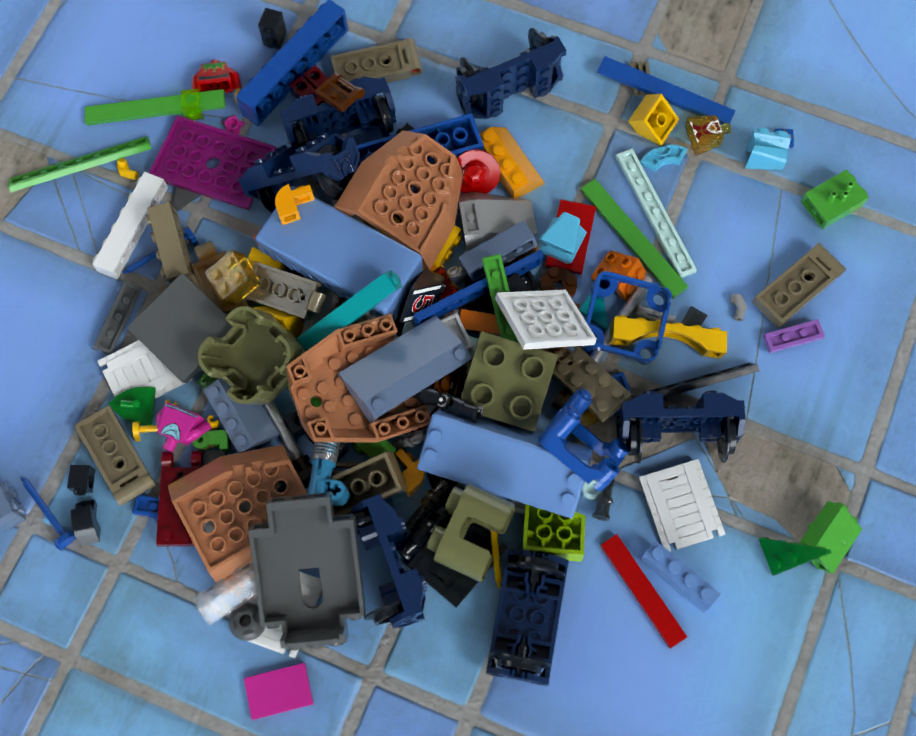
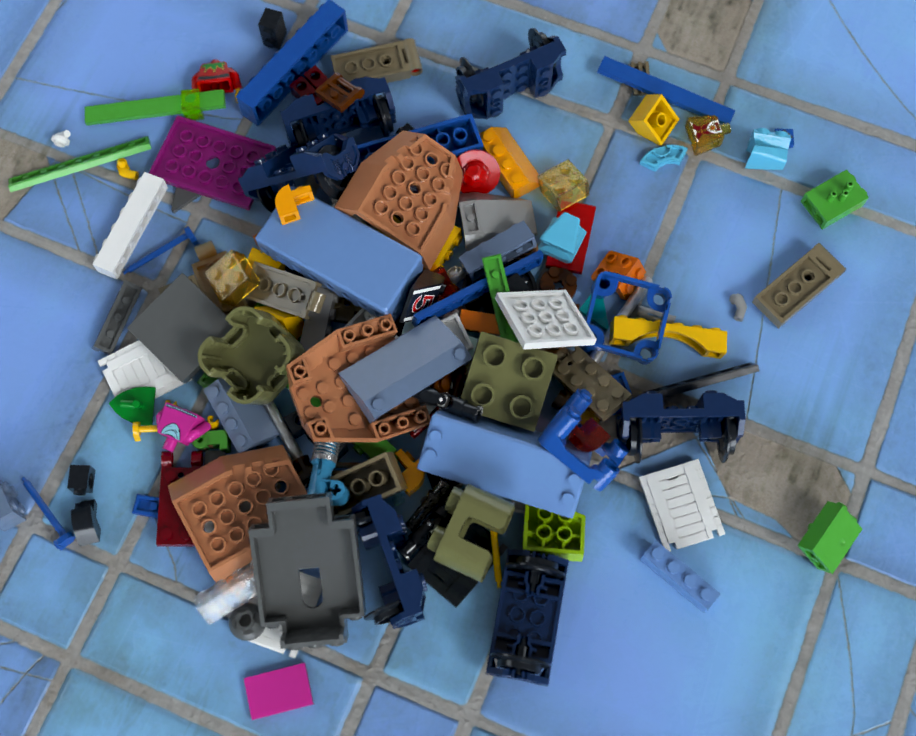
dark tan hinge [74,405,156,506] -> none
dark tan brick [146,202,194,283] -> none
dark pink plate [222,115,245,135] -> none
teal brick [297,270,403,351] -> none
light grey pin [392,428,428,451] -> none
bright green tile [580,179,688,299] -> none
light aqua tile [581,479,601,500] -> none
clear smoke pin [592,478,615,521] -> none
red tile [600,534,687,649] -> none
light aqua tile [616,148,697,278] -> none
clear smoke tile [681,306,708,326] -> none
green wing [759,537,832,576] -> none
medium lavender plate [763,319,825,354] -> none
none -> white plate [51,130,70,147]
none -> clear yellow brick [537,159,590,212]
none -> clear red brick [569,417,611,452]

